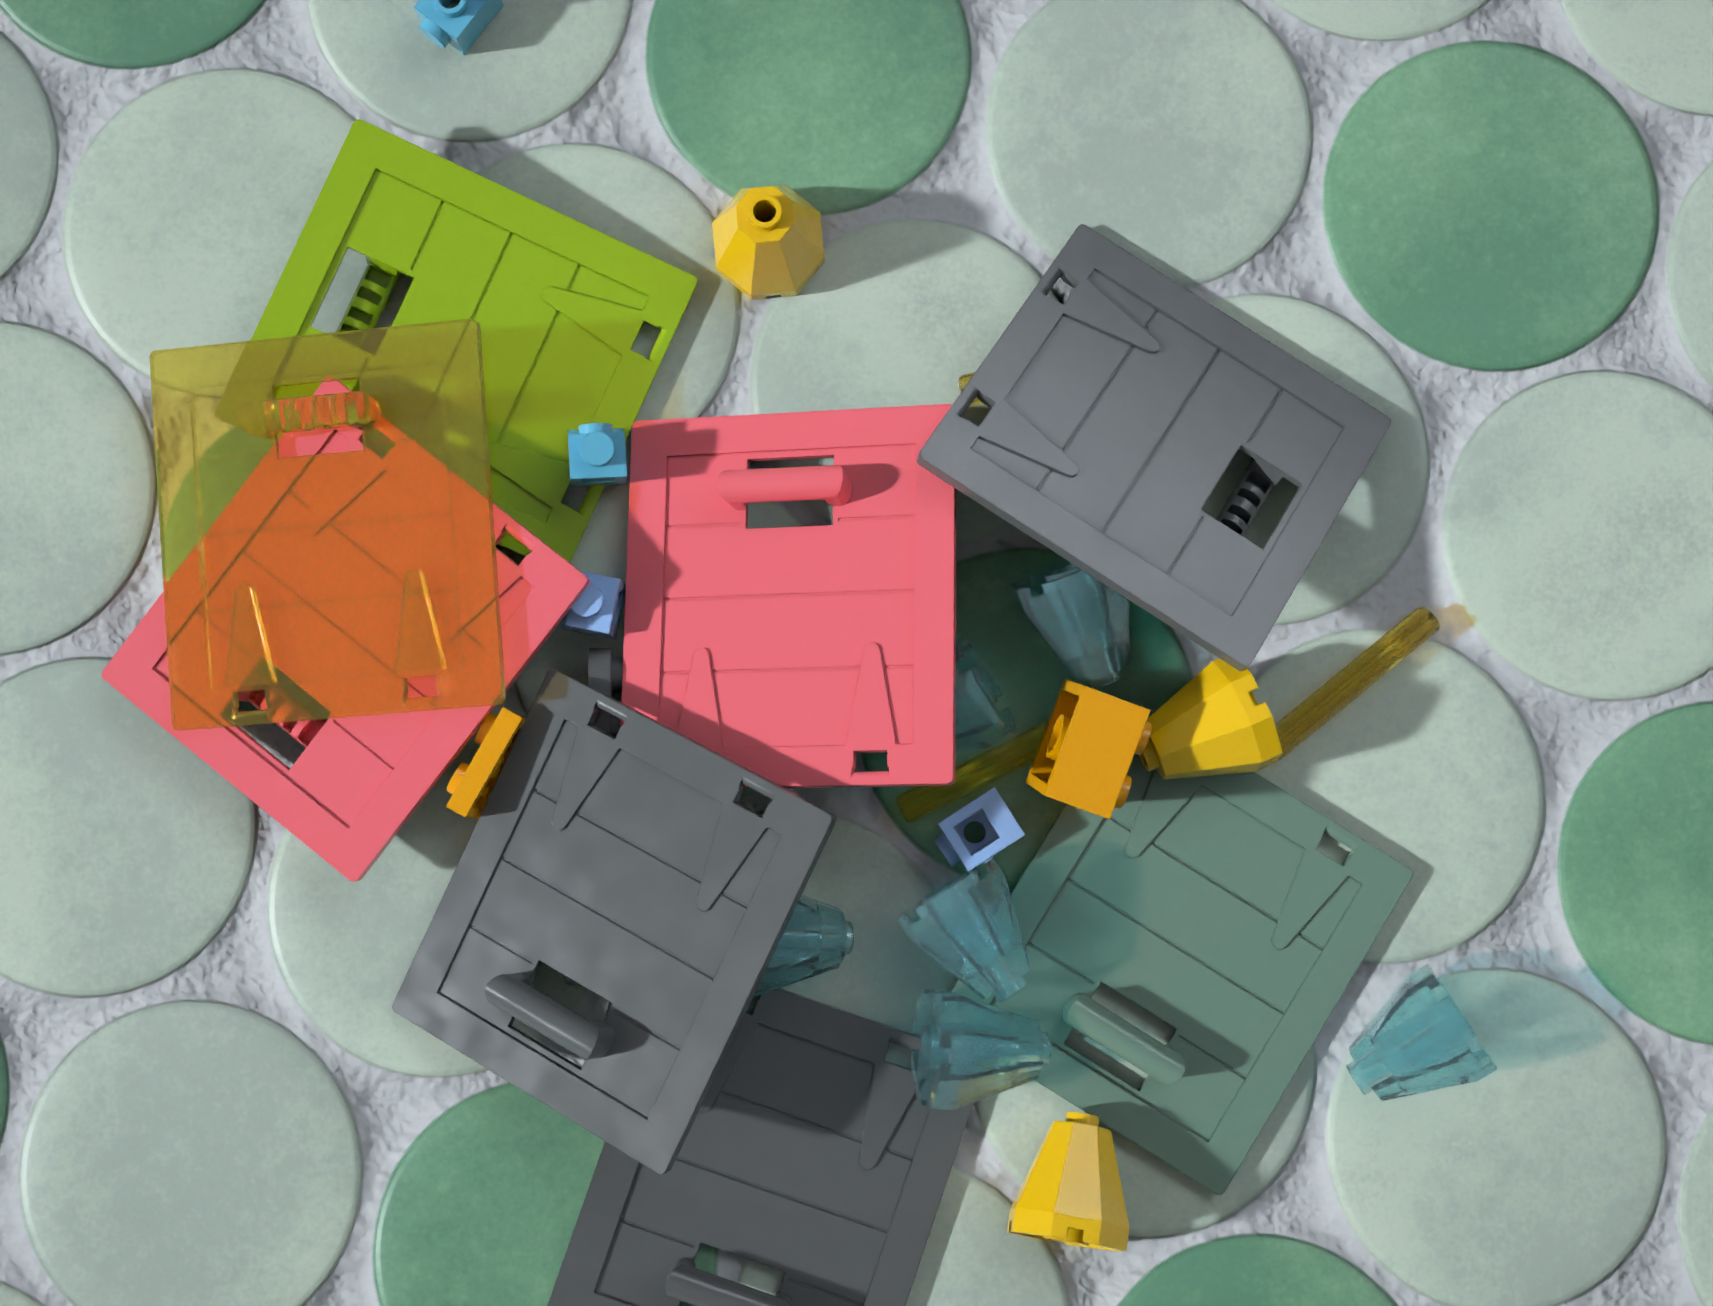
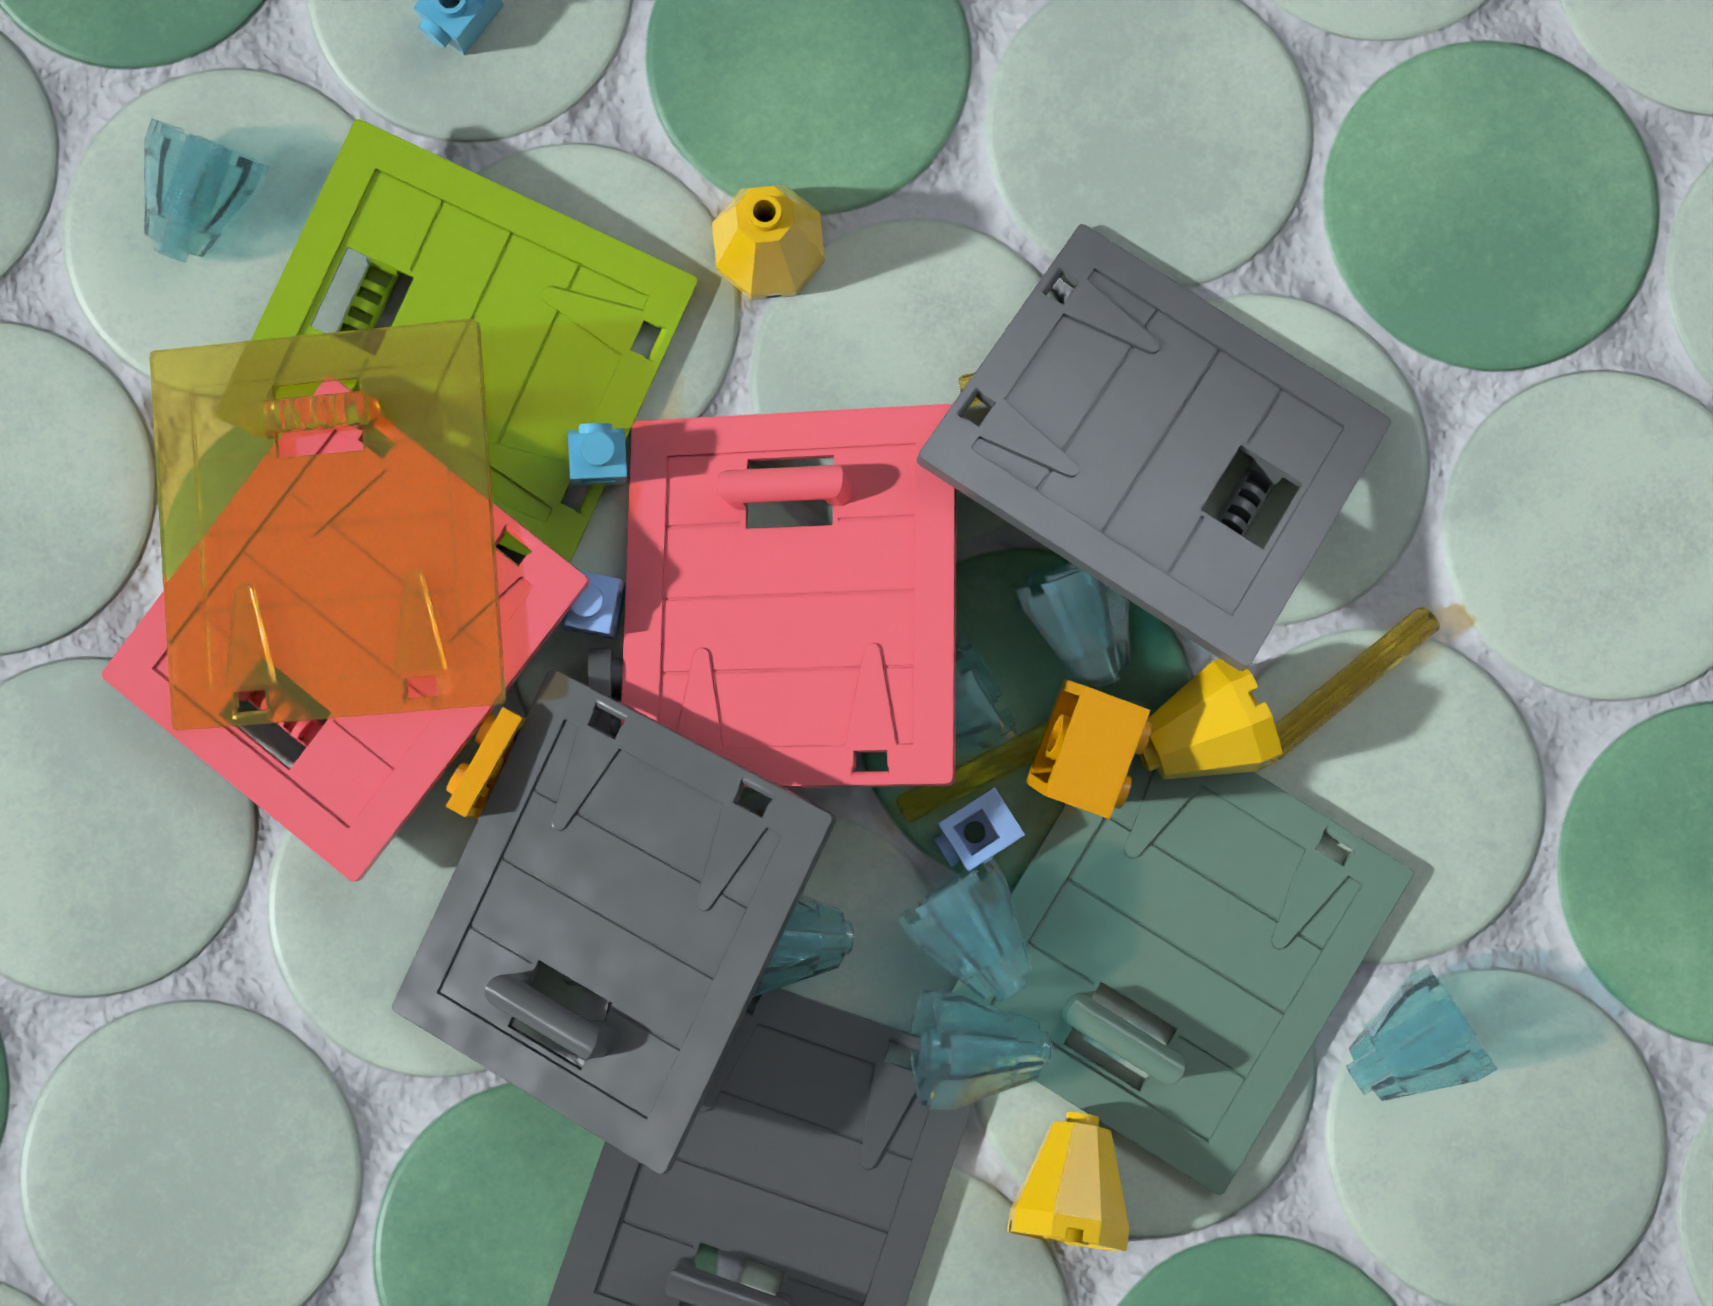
none -> clear light blue cone [144,118,270,262]

